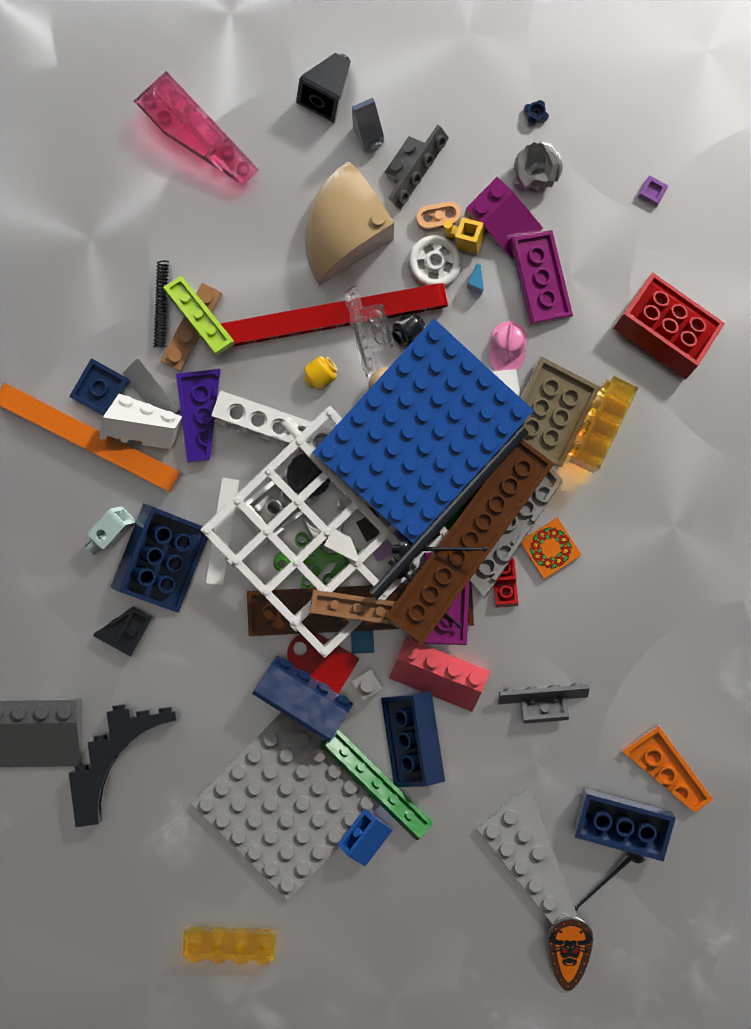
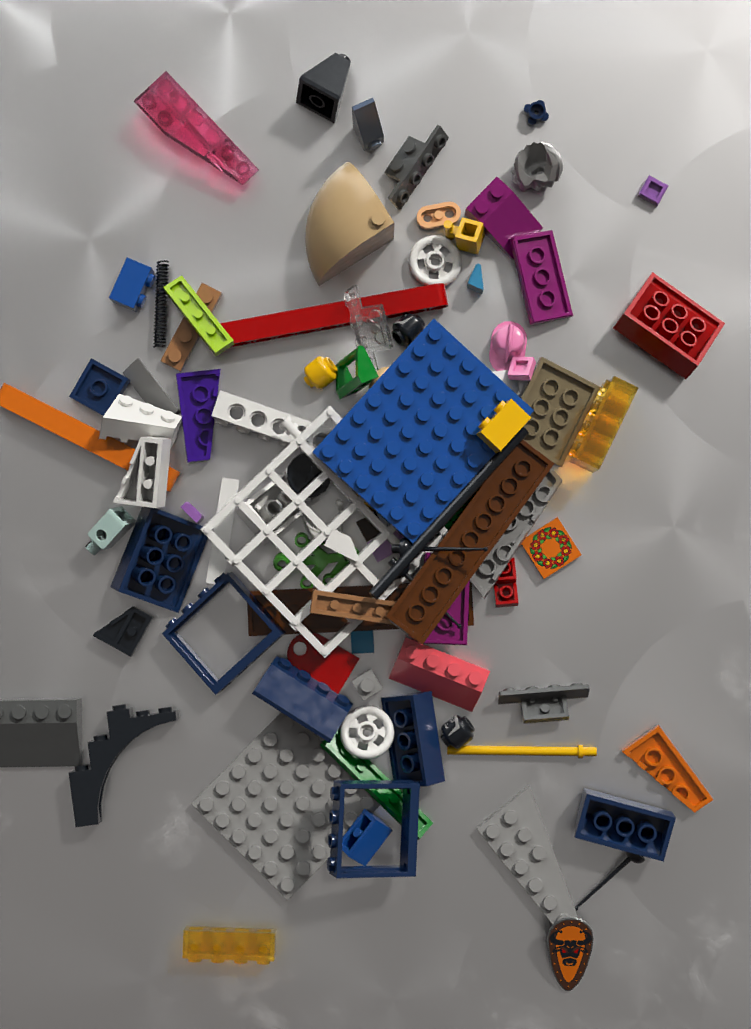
none -> blue brick [109,257,155,312]
none -> white wedge [113,436,171,508]
none -> dark blue window [162,572,286,695]
none -> medium lavender tile [181,502,204,524]
none -> dark blue window [327,780,420,878]
none -> green tile [336,346,379,399]
none -> white plate [340,706,394,759]
none -> black head [440,715,475,749]
none -> yellow bar [447,745,597,758]
none -> yellow brick [476,399,531,453]
none -> bright pink plate [507,357,536,381]

